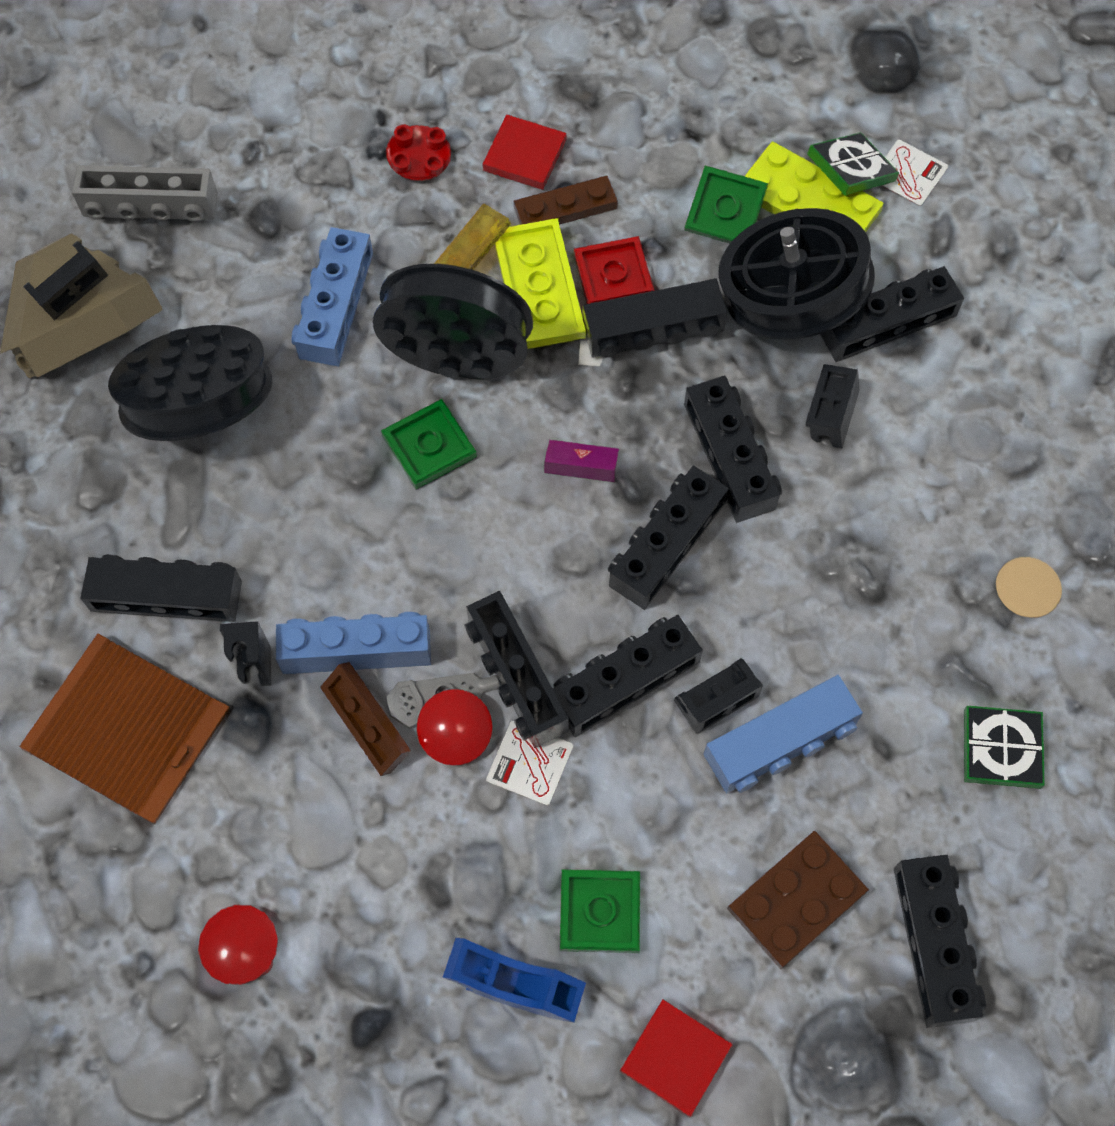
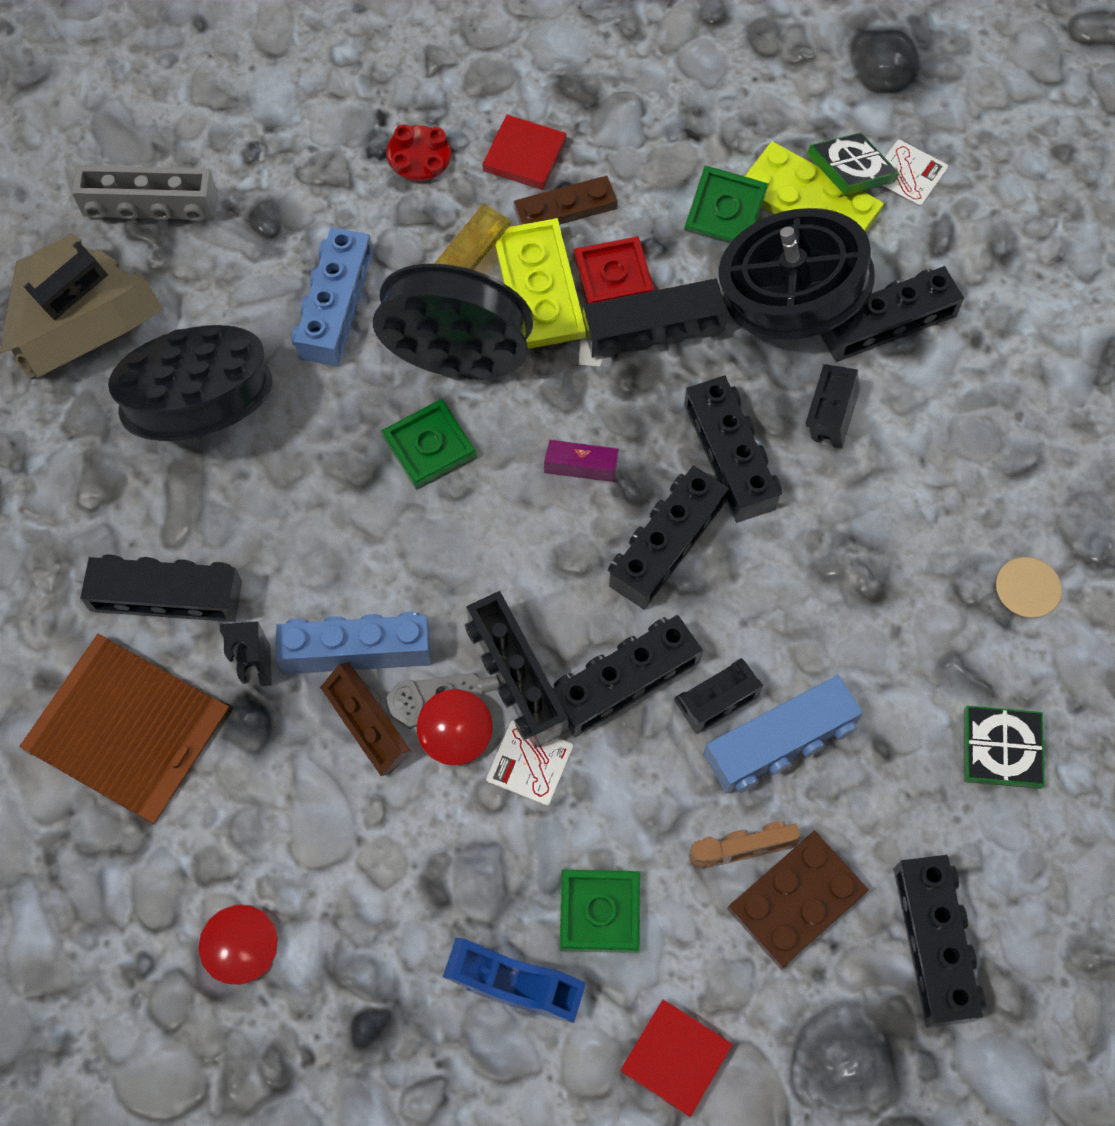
none -> medium nougat hinge [689,821,800,869]

